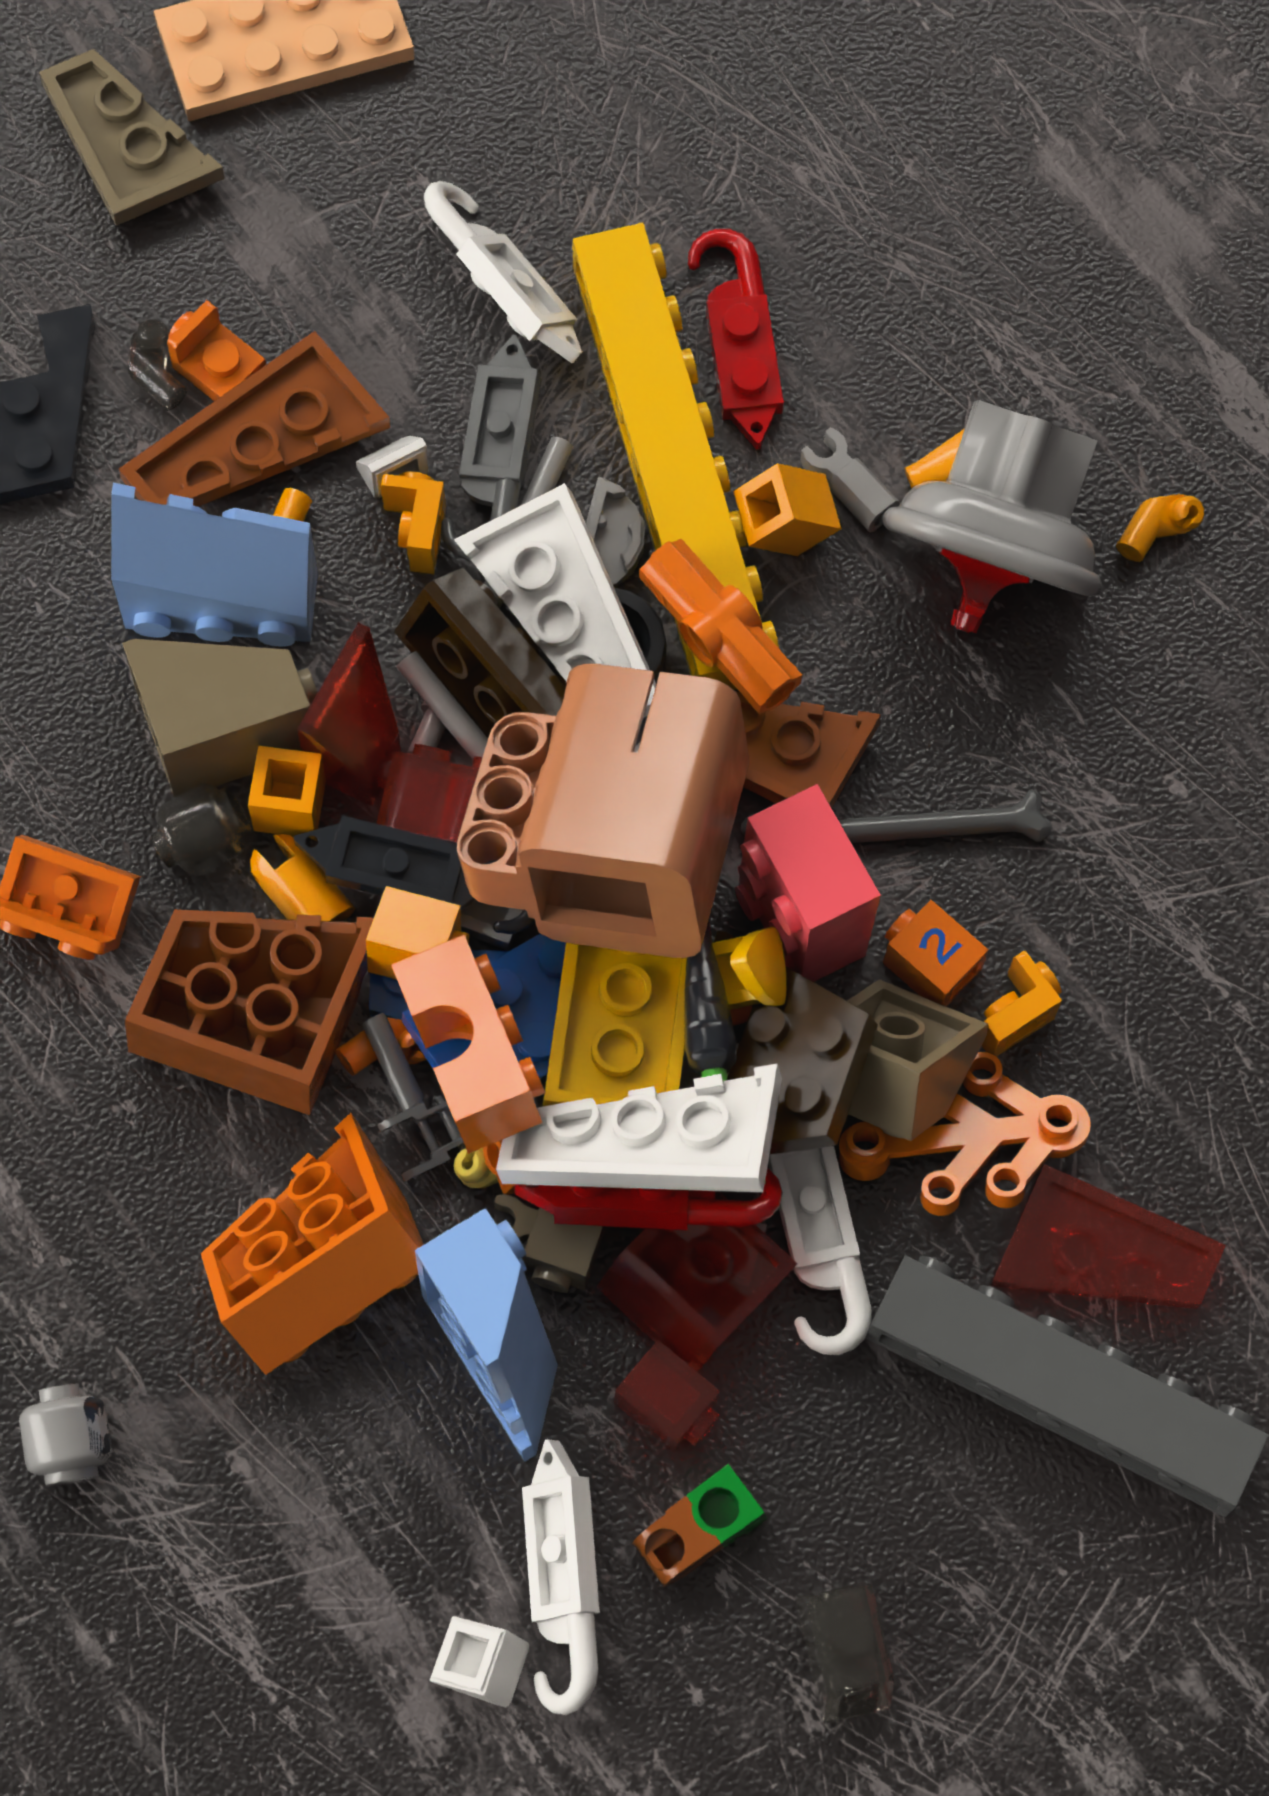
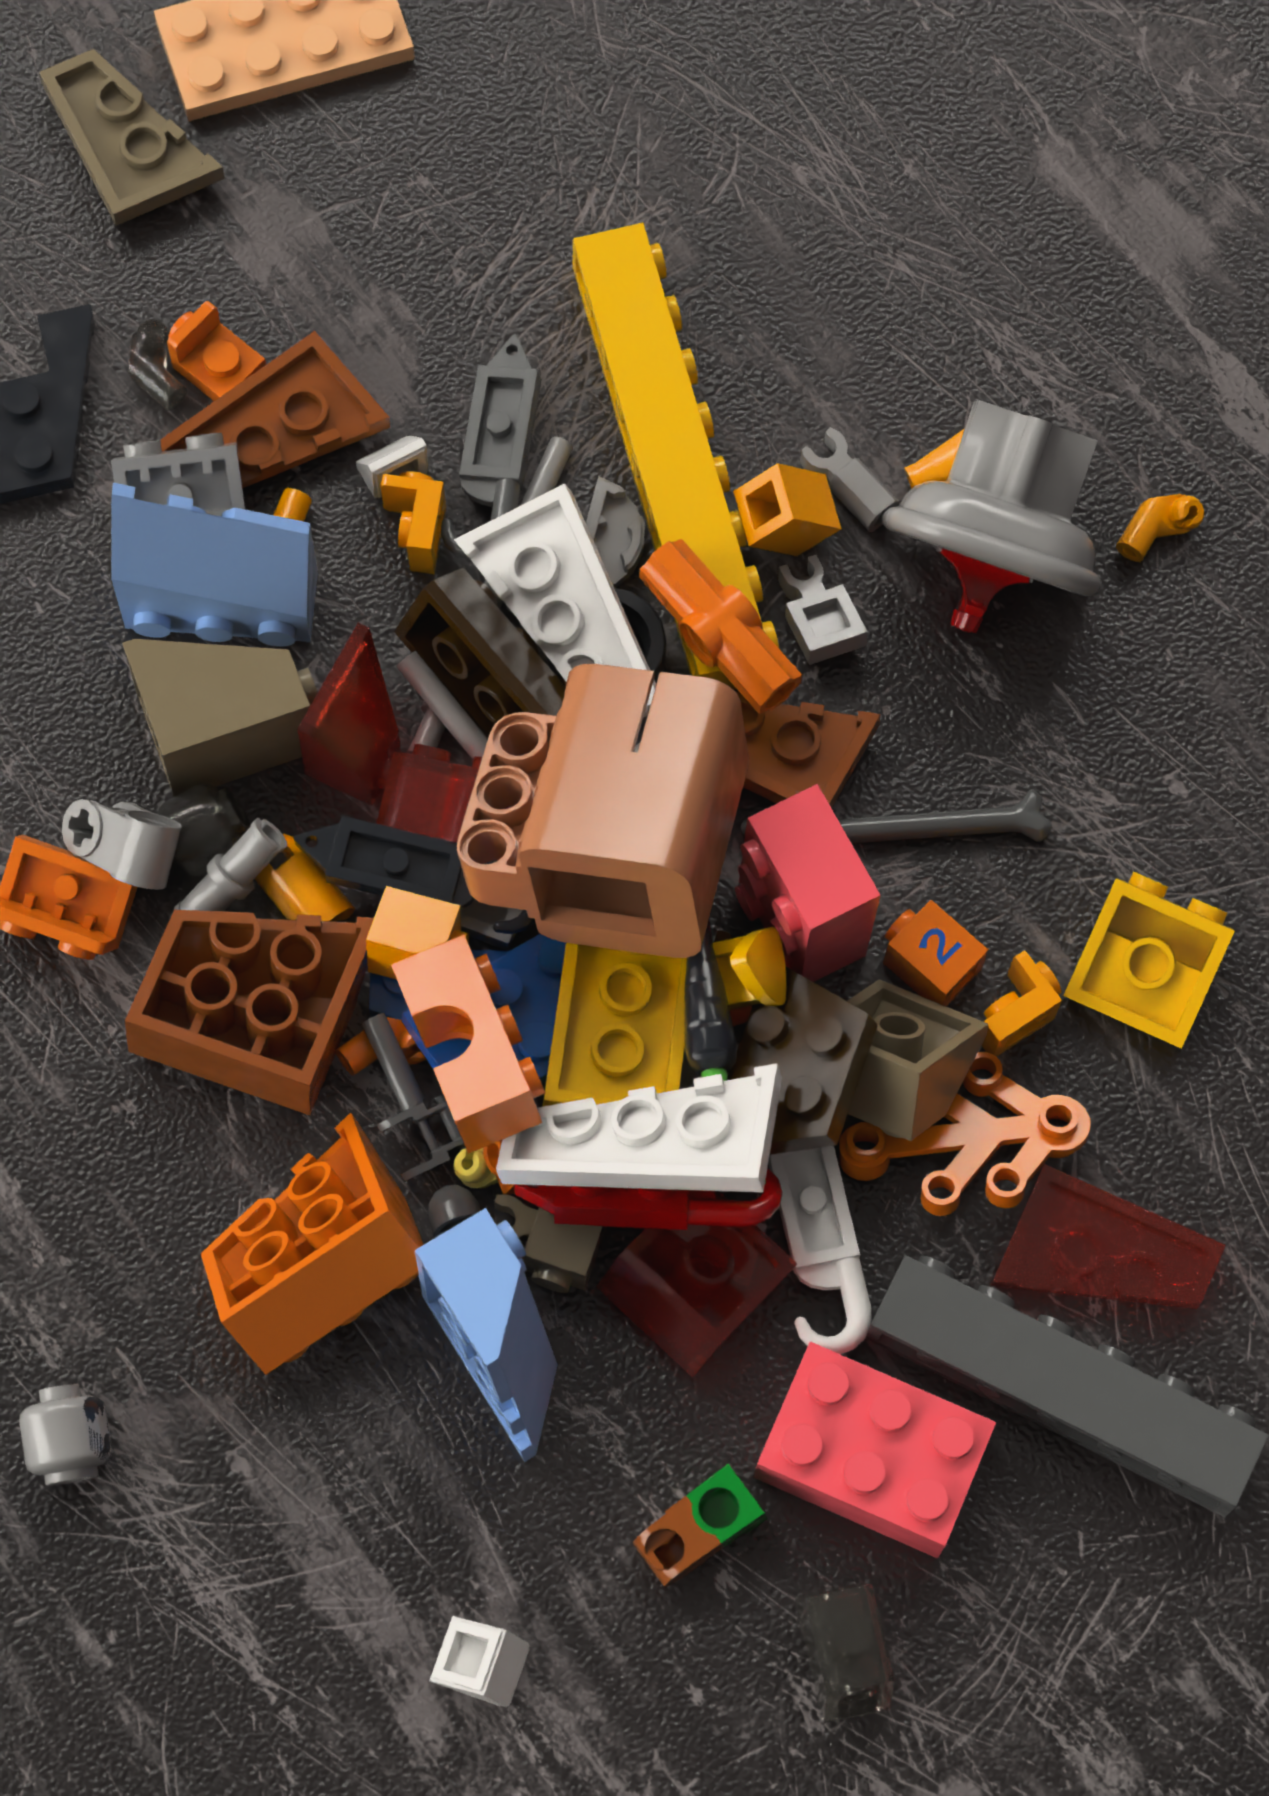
light orange brick [248,745,326,836] -> none
white plate [424,181,582,363] -> none
white plate [522,1439,600,1715] -> none
clear red brick [614,1340,720,1453] -> none
red plate [688,229,784,450] -> none
none -> light grey piece [62,799,182,890]
none -> light grey bracket [111,433,246,516]
none -> light grey pin [174,818,287,911]
none -> dark grey hinge [428,1185,481,1238]
none -> coral brick [753,1341,996,1559]
none -> light grey plate [778,555,868,665]
none -> yellow plate [1063,871,1235,1049]

